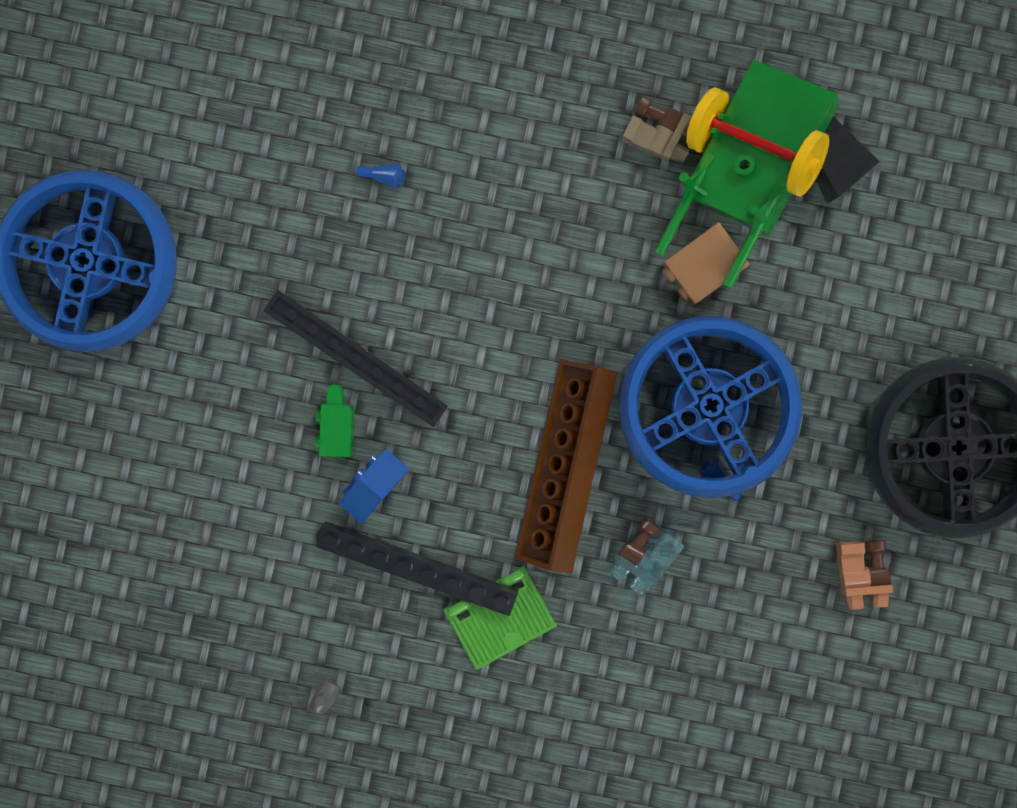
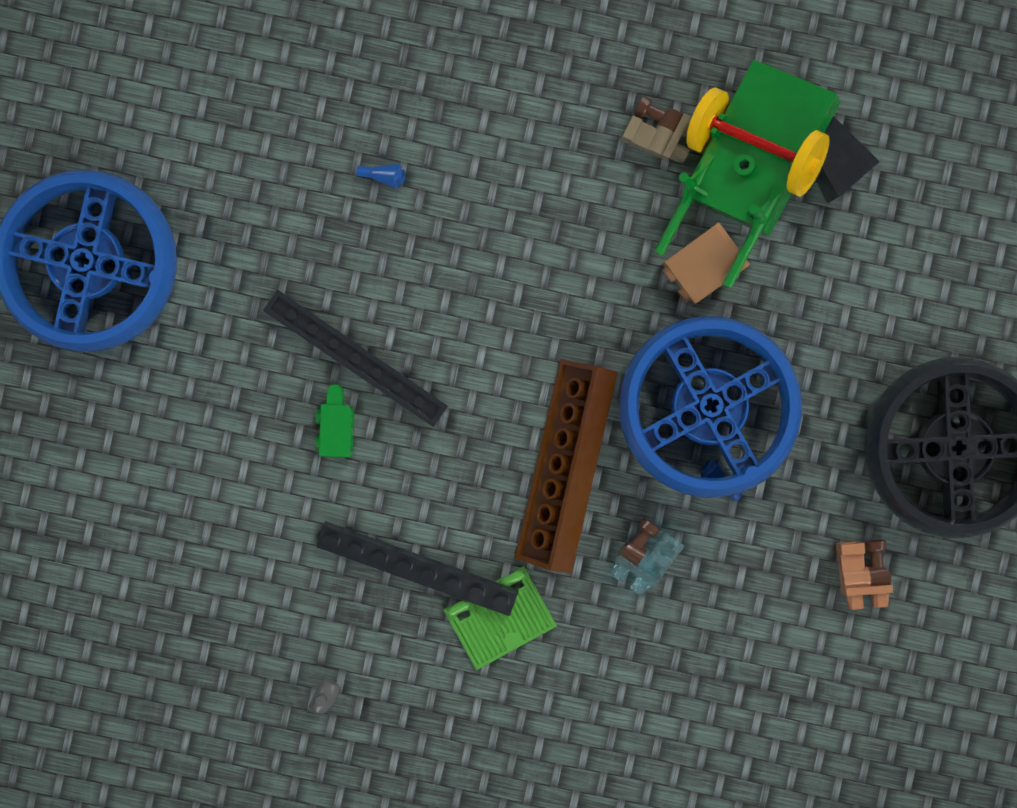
blue brick [339,449,410,524] -> none

